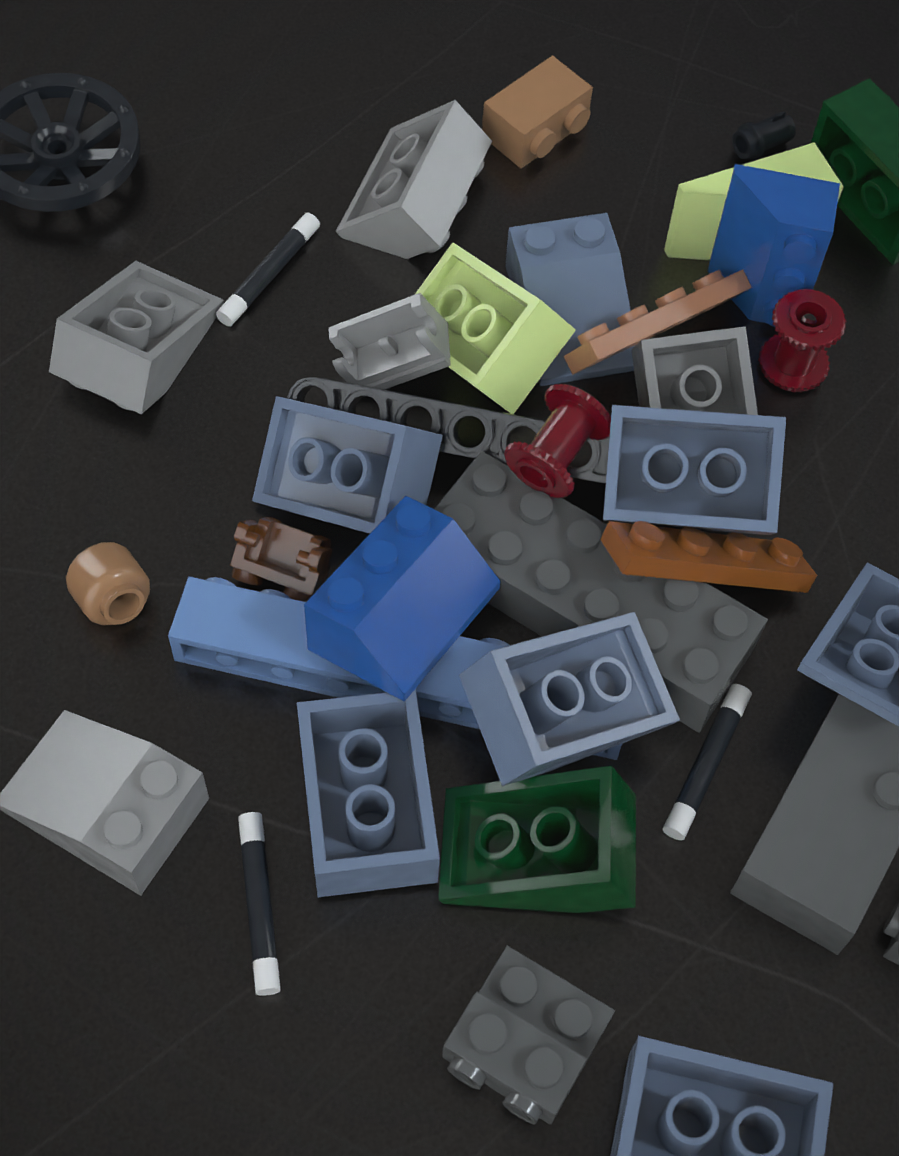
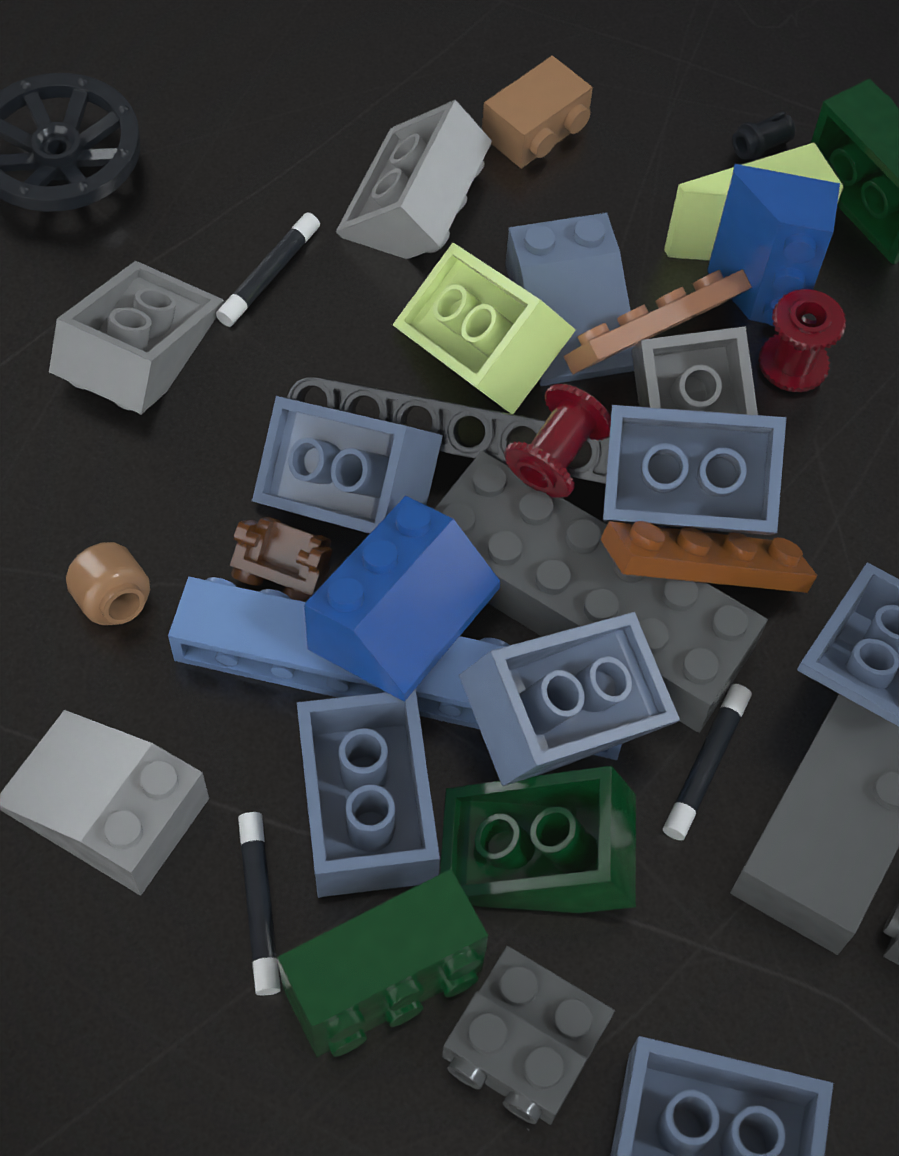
light grey hinge [329,293,451,389] -> none
none -> dark green brick [277,869,488,1057]

